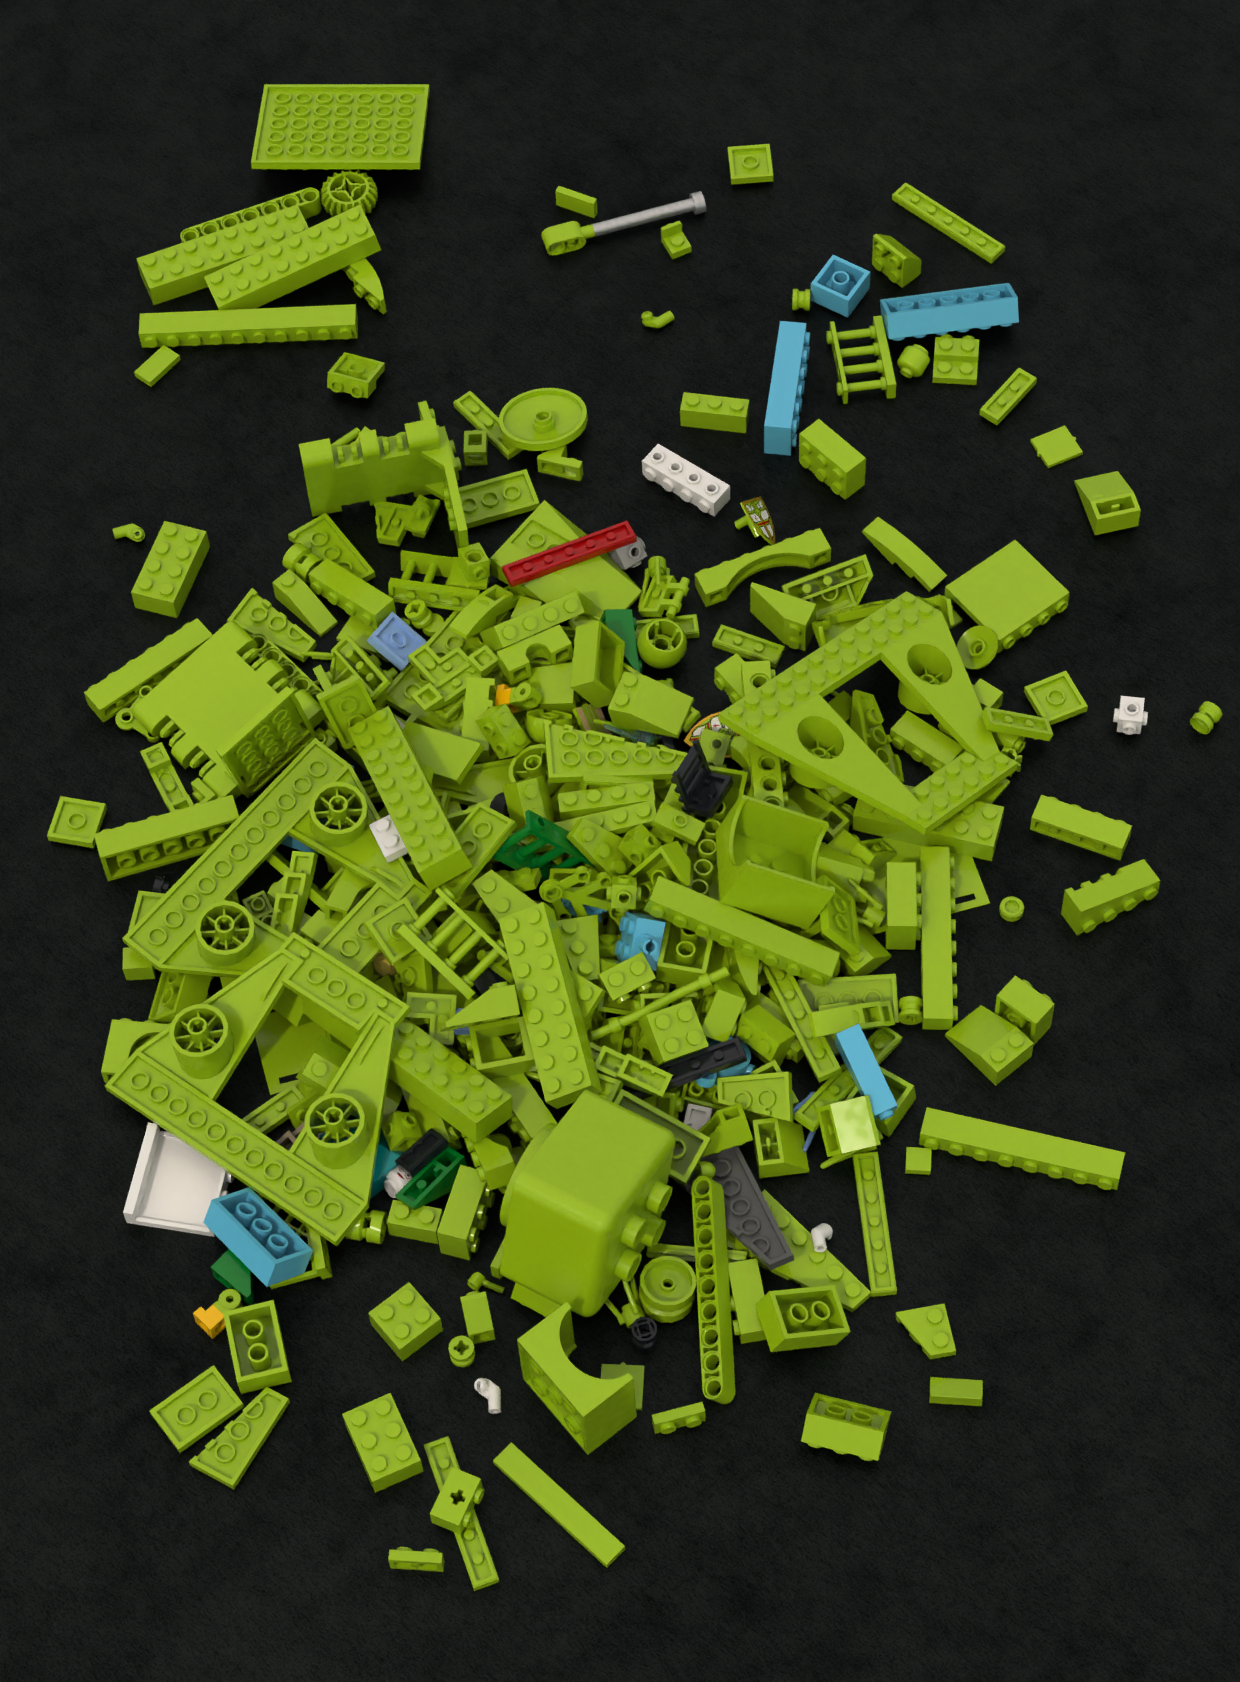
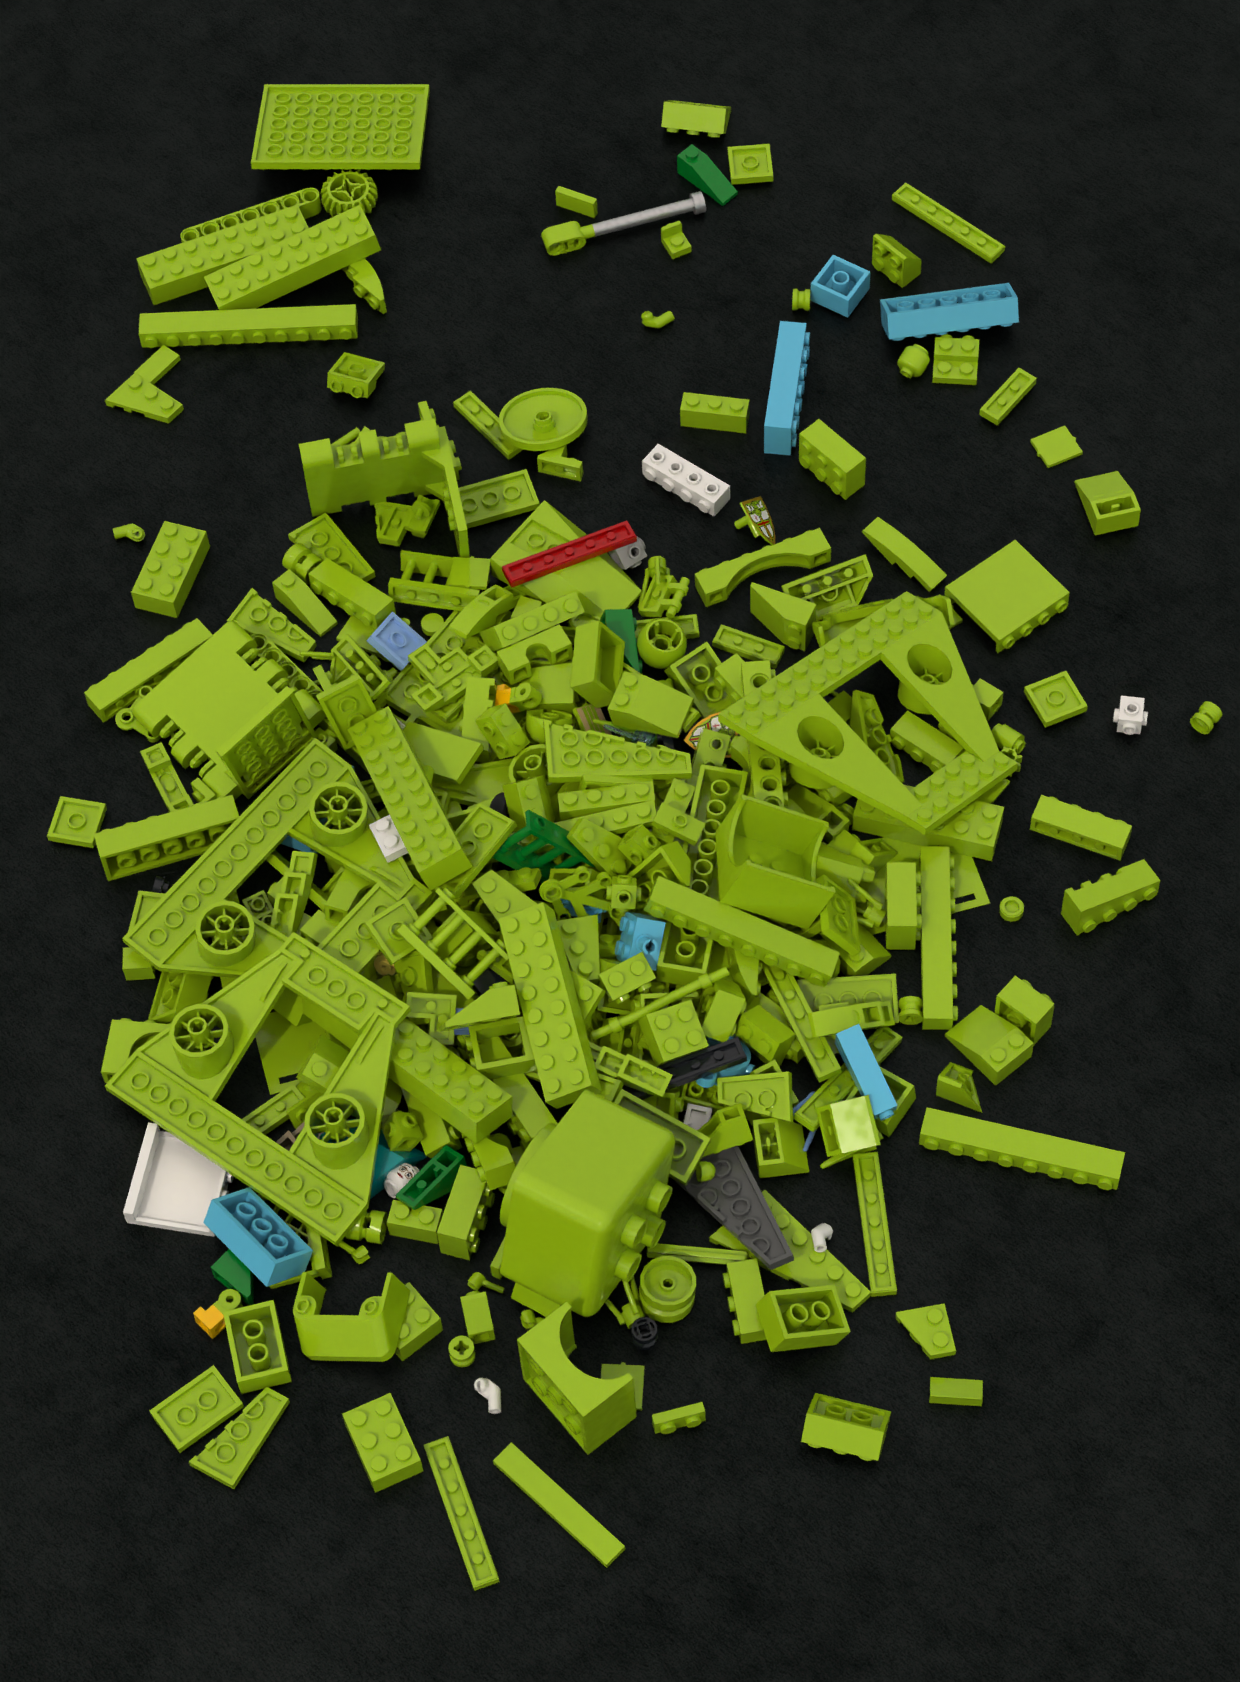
lime plate [388,1547,445,1572] -> none
black plate [395,1128,449,1178] -> none
lime wheel [405,599,433,629] -> none
lime brick [430,1467,485,1535] -> none
lime brick [458,543,490,582] -> none
lime brick [464,430,488,466] -> none
black plate [671,739,734,818] -> none
lime beam [691,1176,736,1404] -> none
lime fence [826,315,896,404] -> none
lime tile [905,1147,932,1175] -> none
lime dish [957,625,998,670] -> none
lime plate [981,707,1053,741] -> none
none -> lime wing [105,373,184,423]
none -> lime windscreen [293,1272,410,1362]
none -> lime hand [338,1241,370,1264]
none -> lime hand [520,1309,545,1329]
none -> lime slope [661,100,731,137]
none -> lime slope [664,642,732,719]
none -> green slope [677,144,738,206]
none -> lime slope [936,1062,982,1113]

